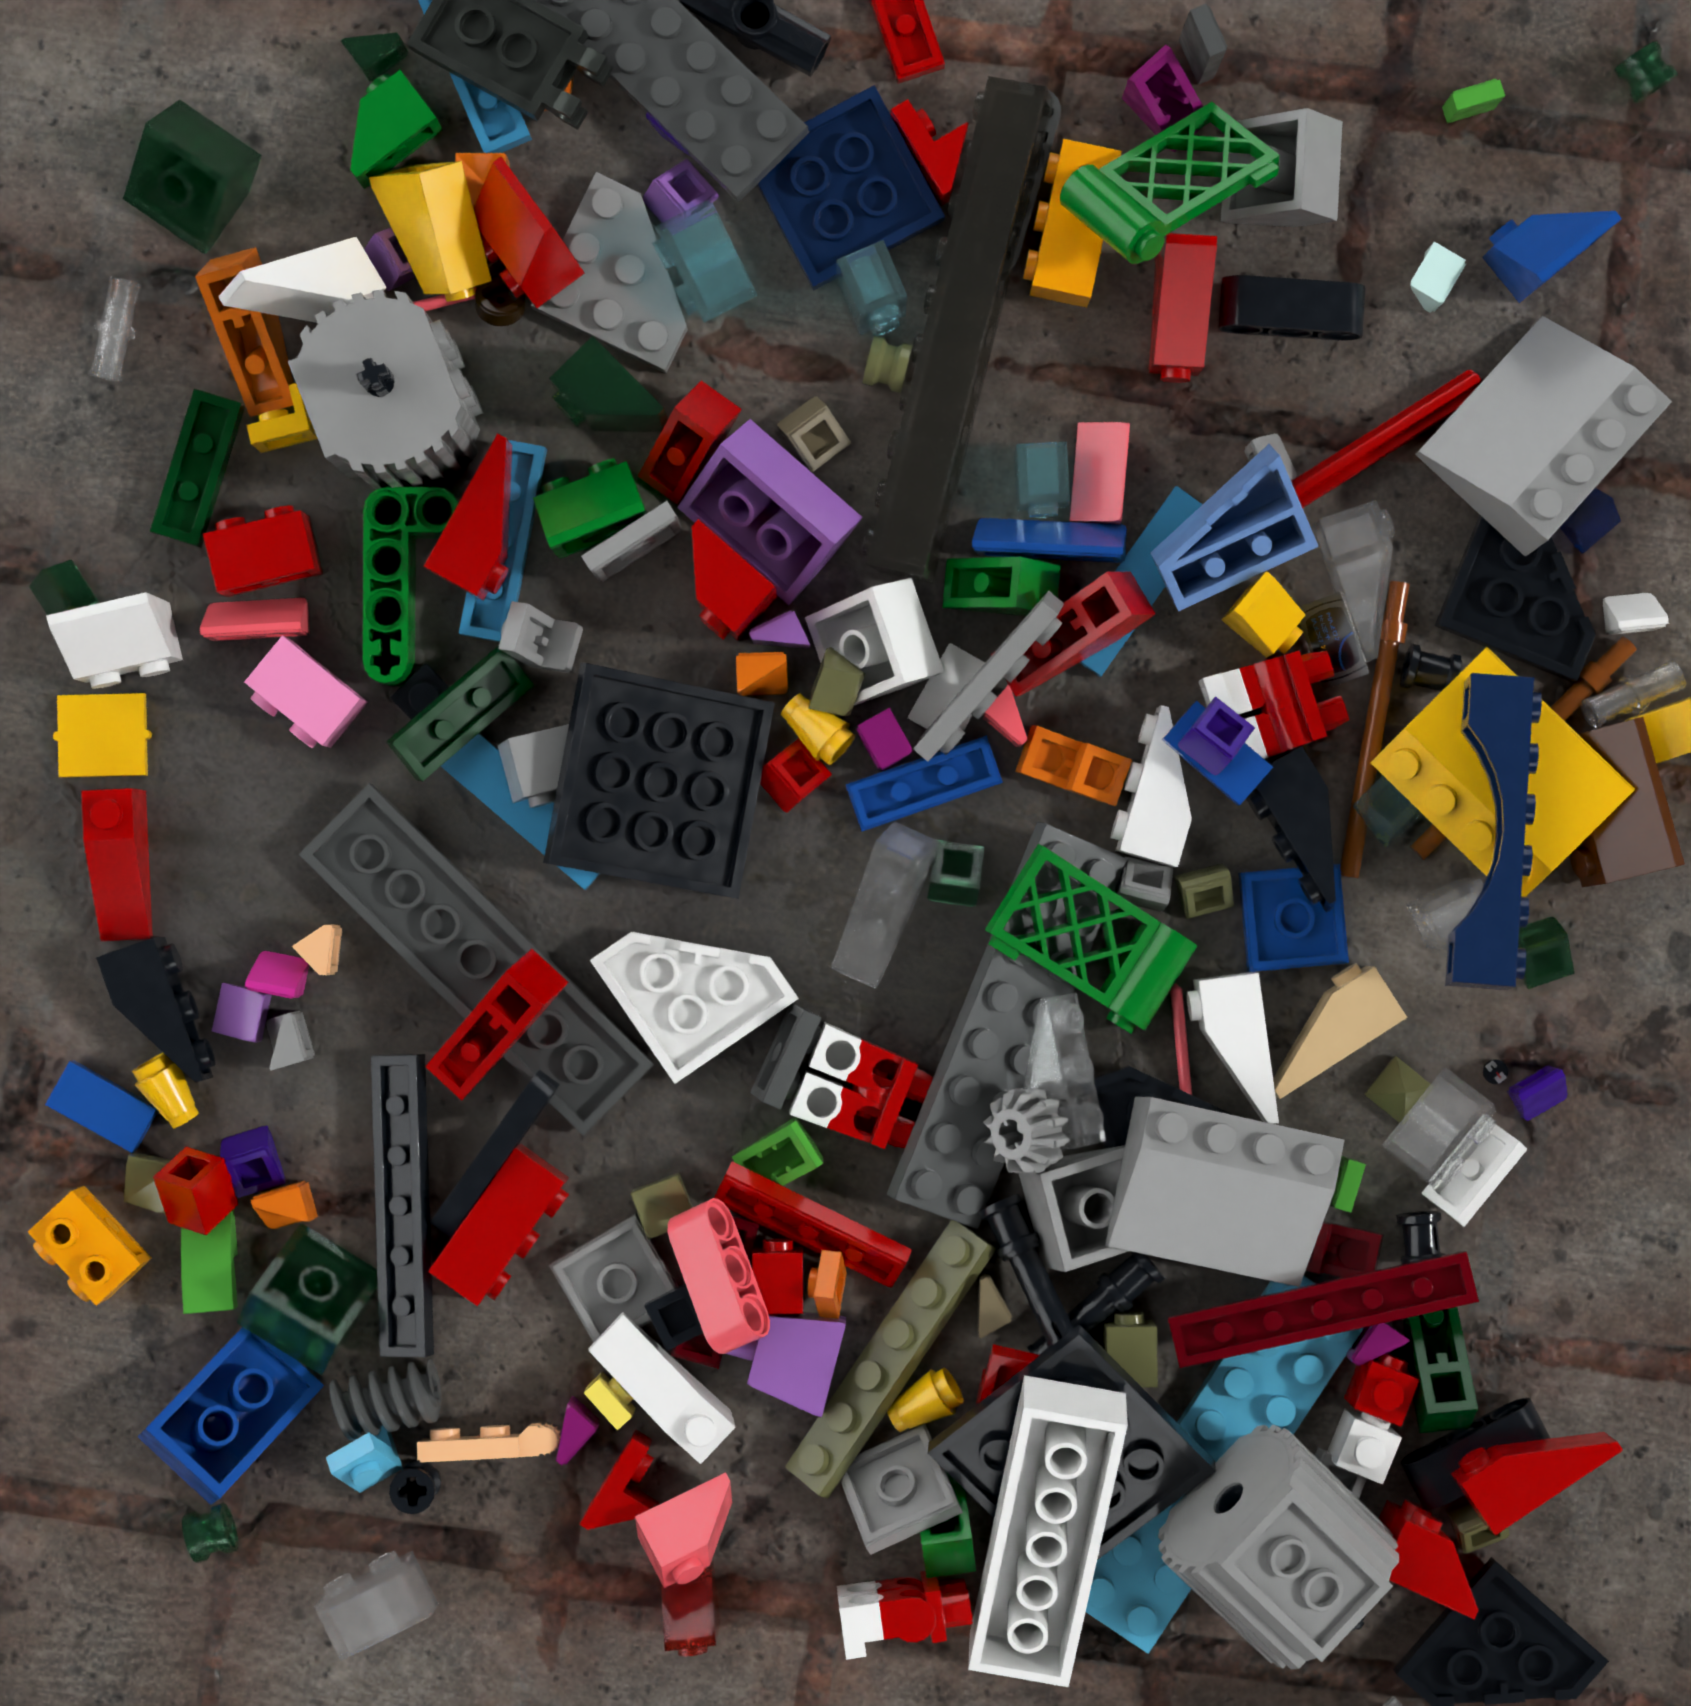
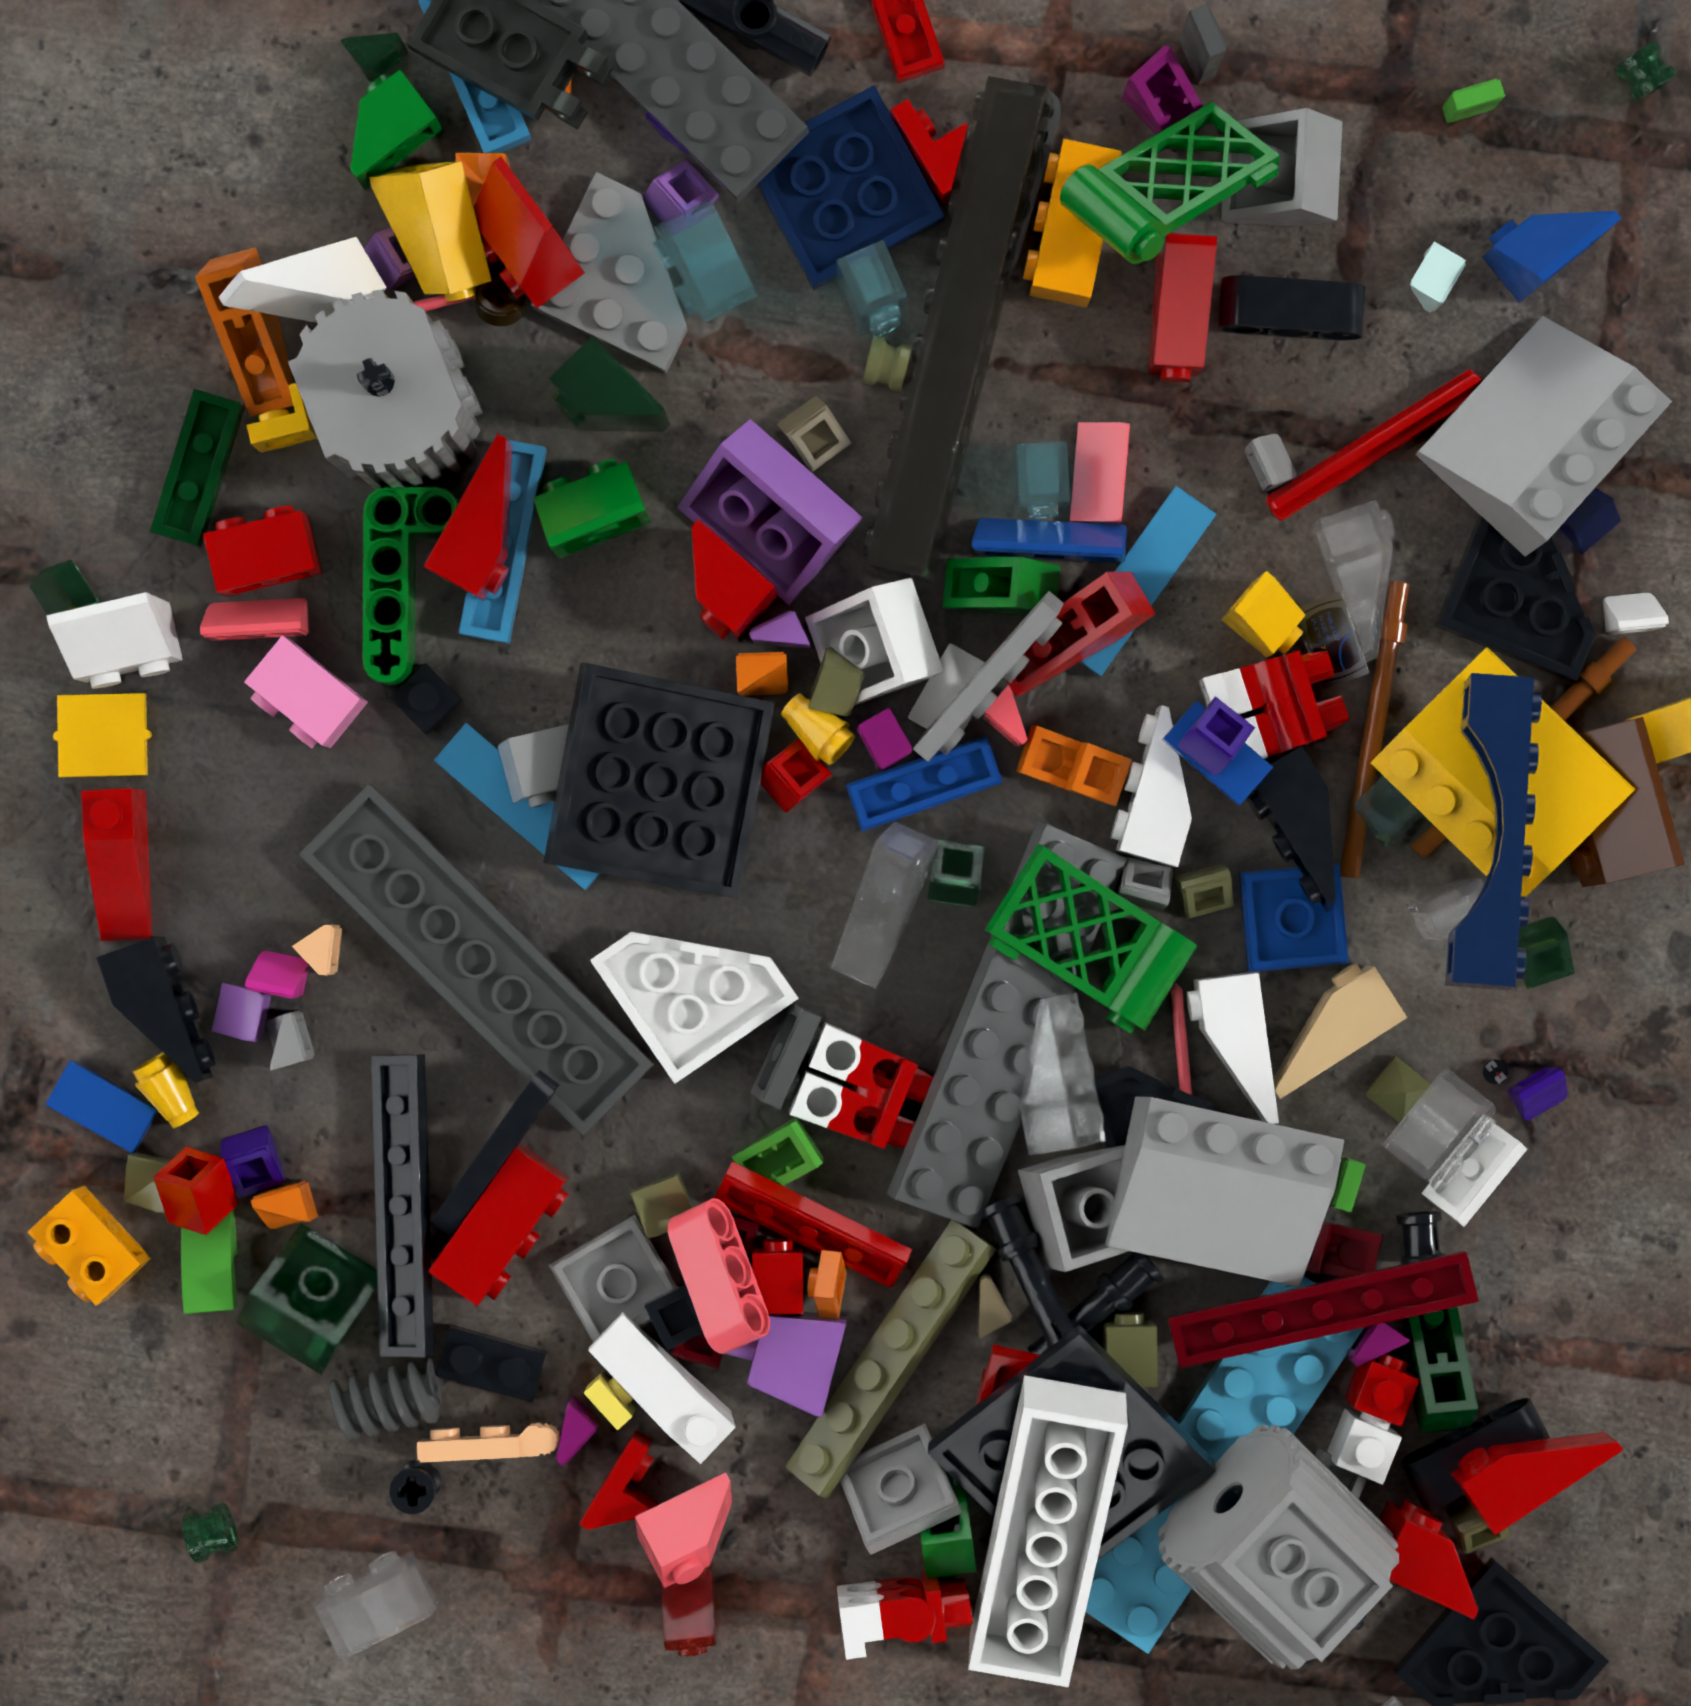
clear pin [89,277,142,383] -> none
clear green slope [123,99,262,254] -> none
blue slope [137,1317,324,1505] -> none
medium azure bracket [326,1425,403,1493] -> none
dark green plate [386,646,534,782] -> none
red slope [425,949,569,1101] -> none
light grey bracket [498,601,583,673] -> none
light grey tile [581,501,682,582] -> none
red slope [638,380,742,505] -> none
yellow cone [887,1368,964,1432] -> none
light grey gear [983,1088,1070,1174] -> none
medium blue wedge [1150,444,1319,612] -> none
black bush [1400,644,1462,692] -> none
clear pin [1581,661,1686,729] -> none
none -> black plate [436,1324,548,1403]

